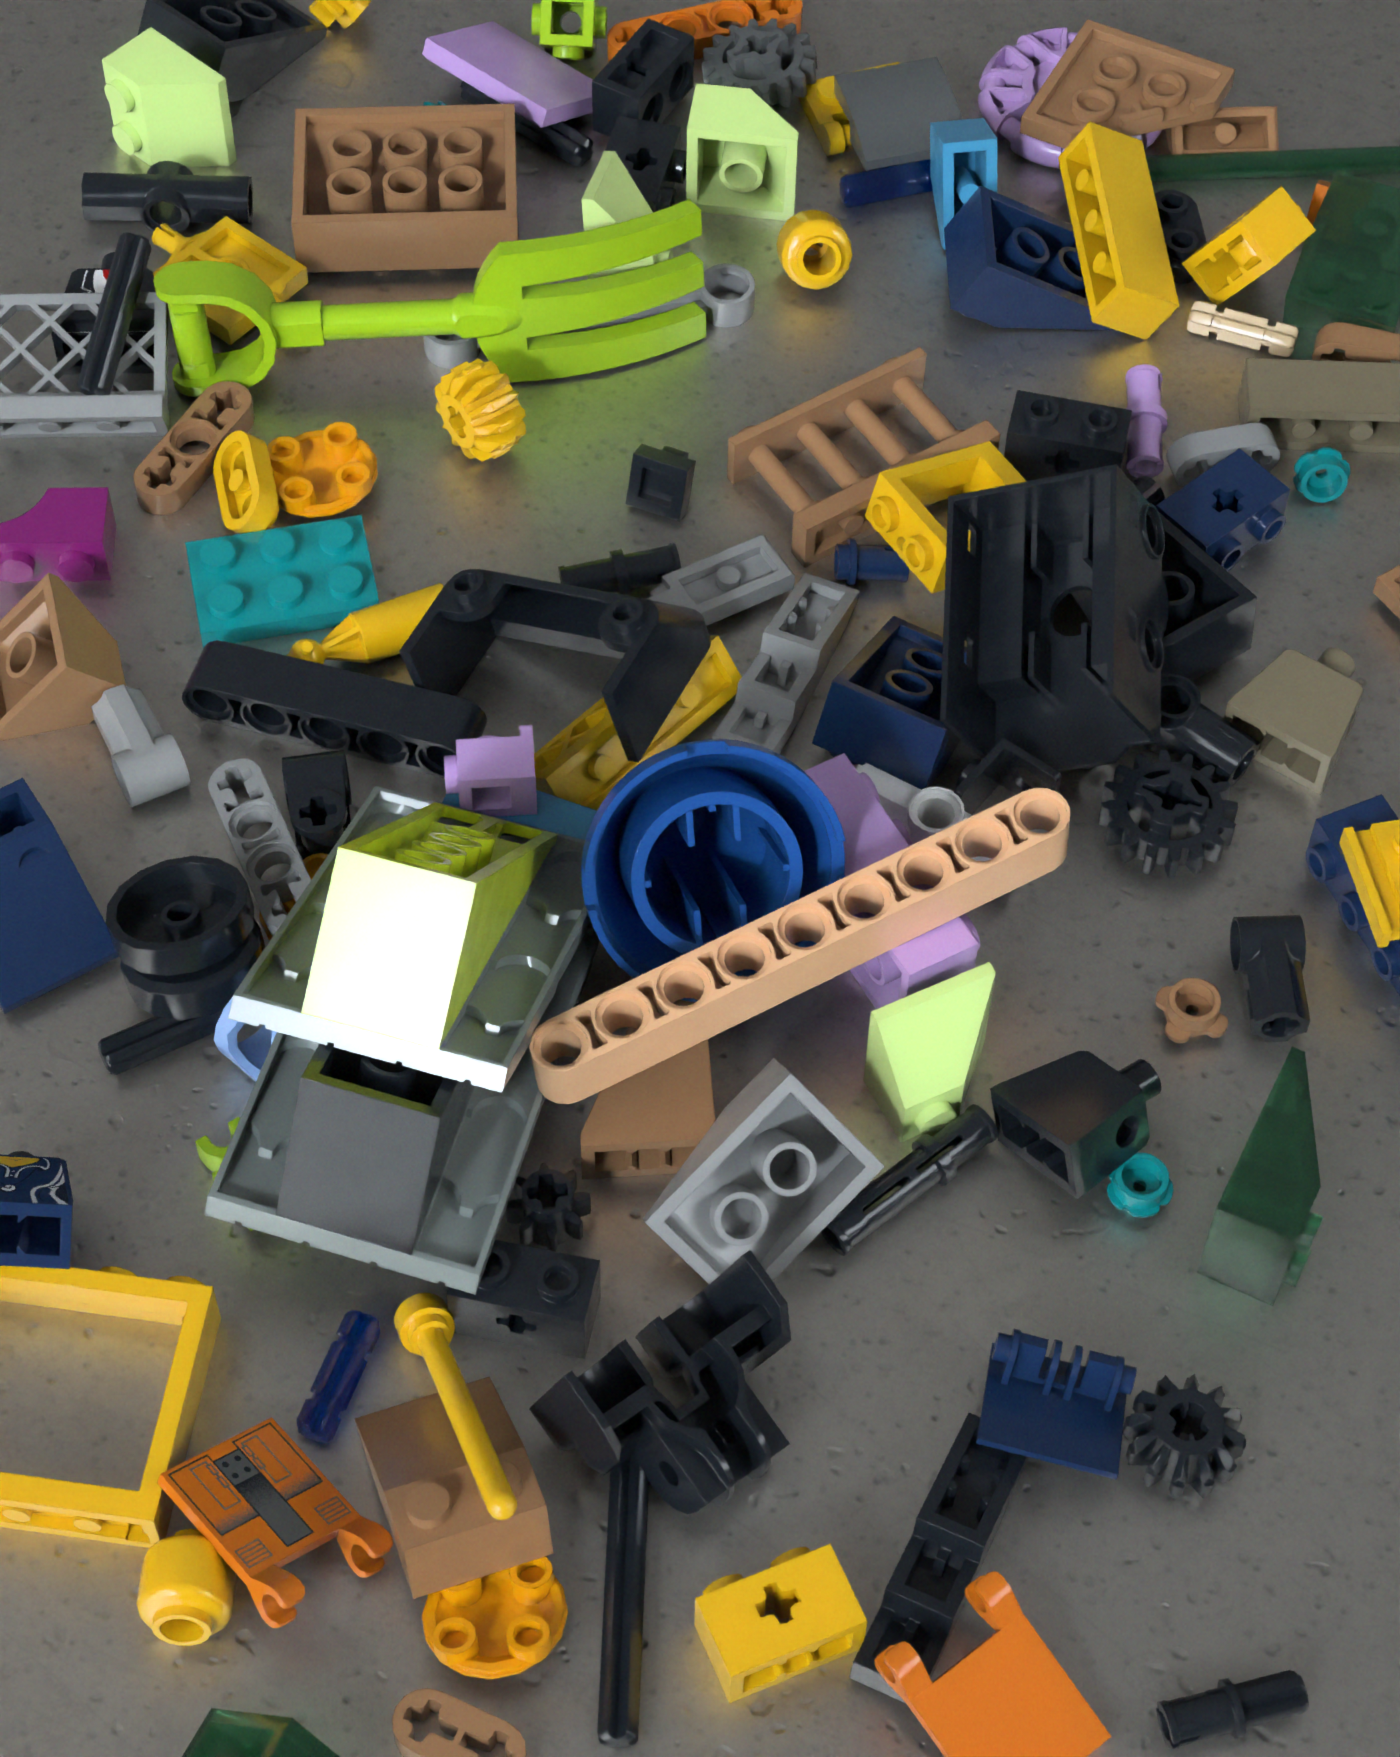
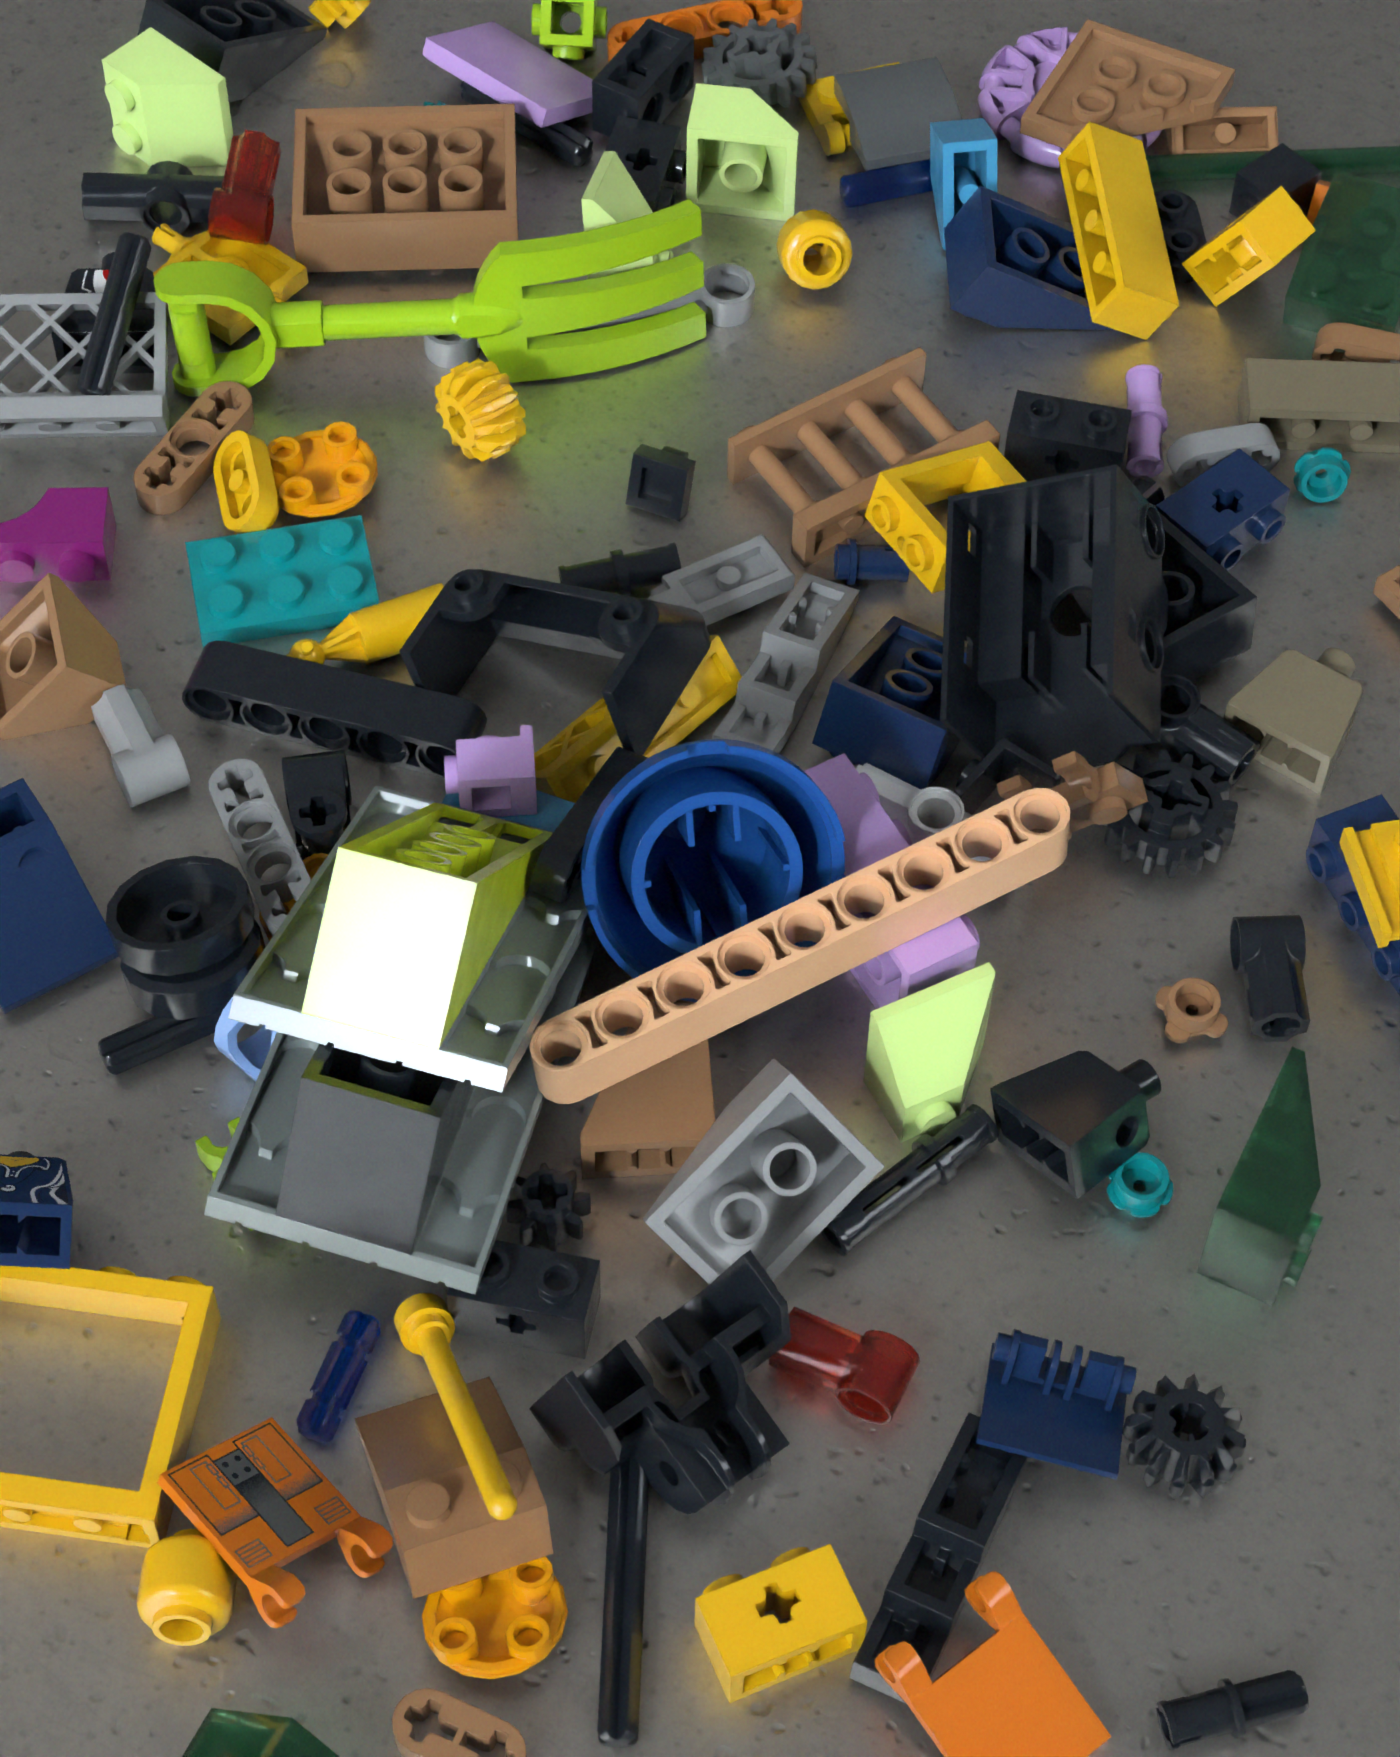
tan axle [1187,300,1298,358] -> none
none -> clear red piece [209,130,281,245]
none -> black beam [530,746,648,903]
none -> clear red piece [769,1306,920,1425]
none -> medium nougat plate [997,751,1148,840]
none -> black brick [1229,143,1322,218]

